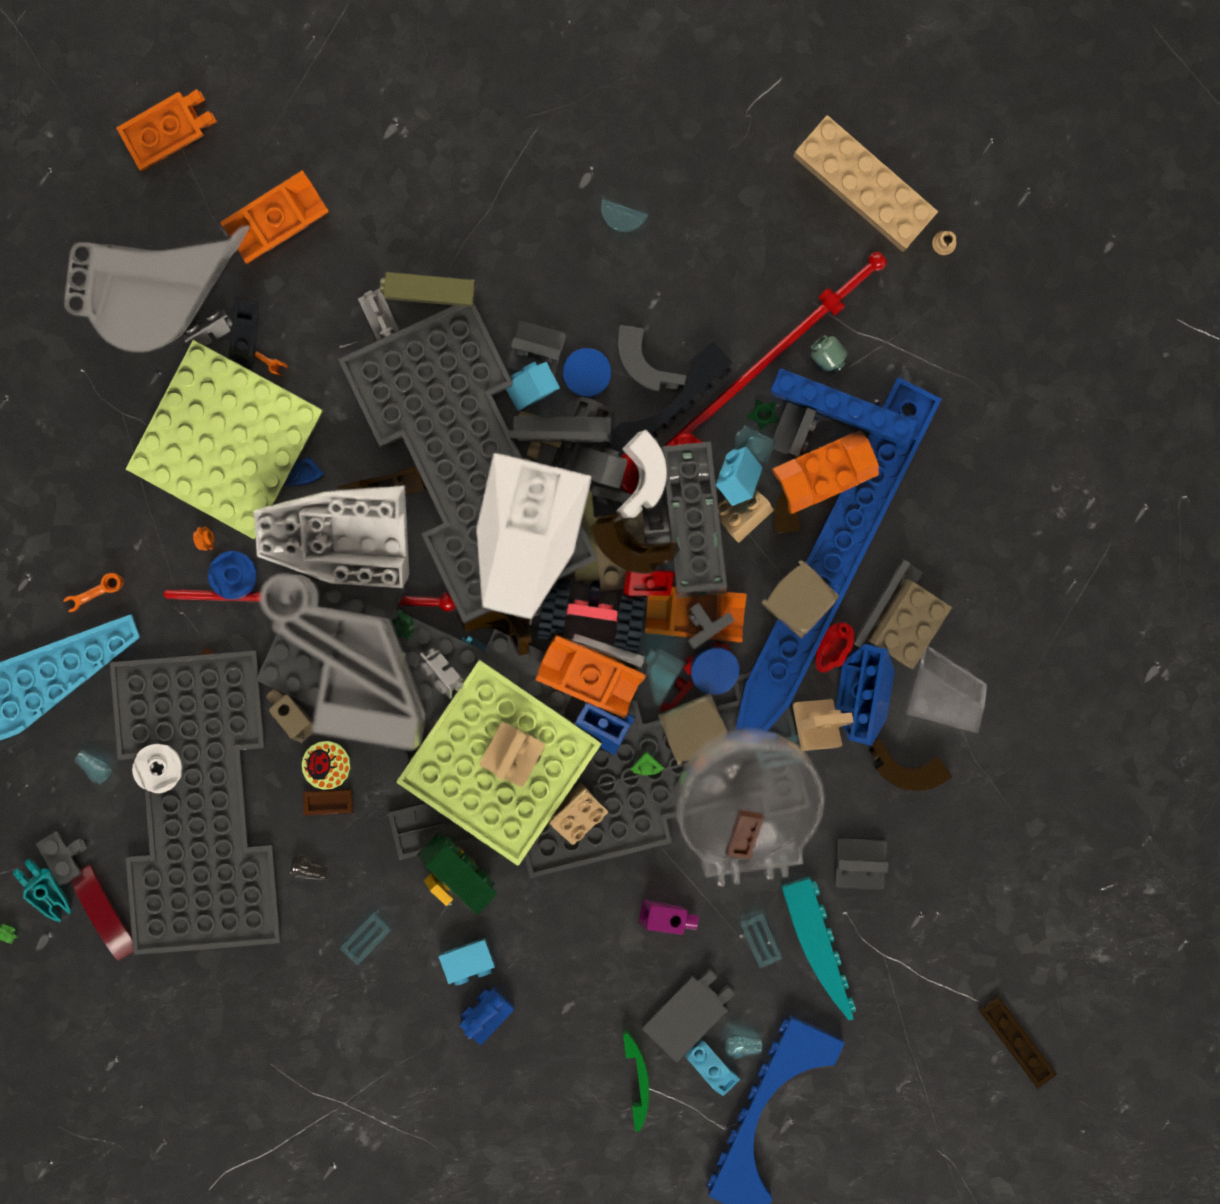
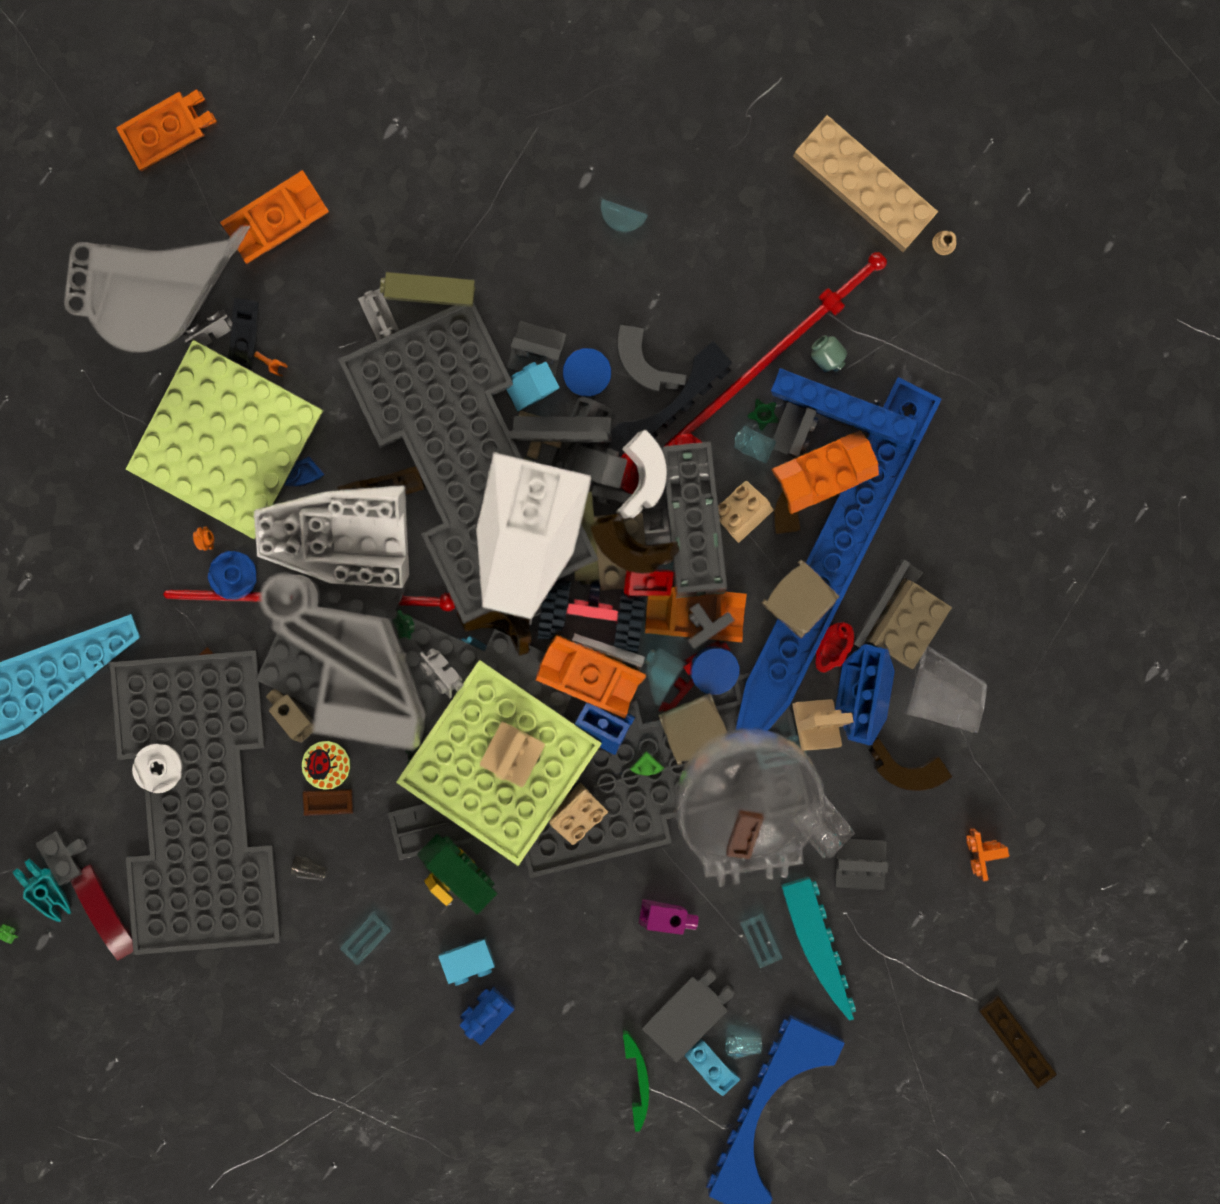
orange brick [63,573,124,612] -> none
clear light blue cone [74,751,112,785] -> none
medium azure brick [716,447,763,506] -> none
none -> clear bracket [793,796,855,859]
none -> orange bracket [966,829,1009,882]

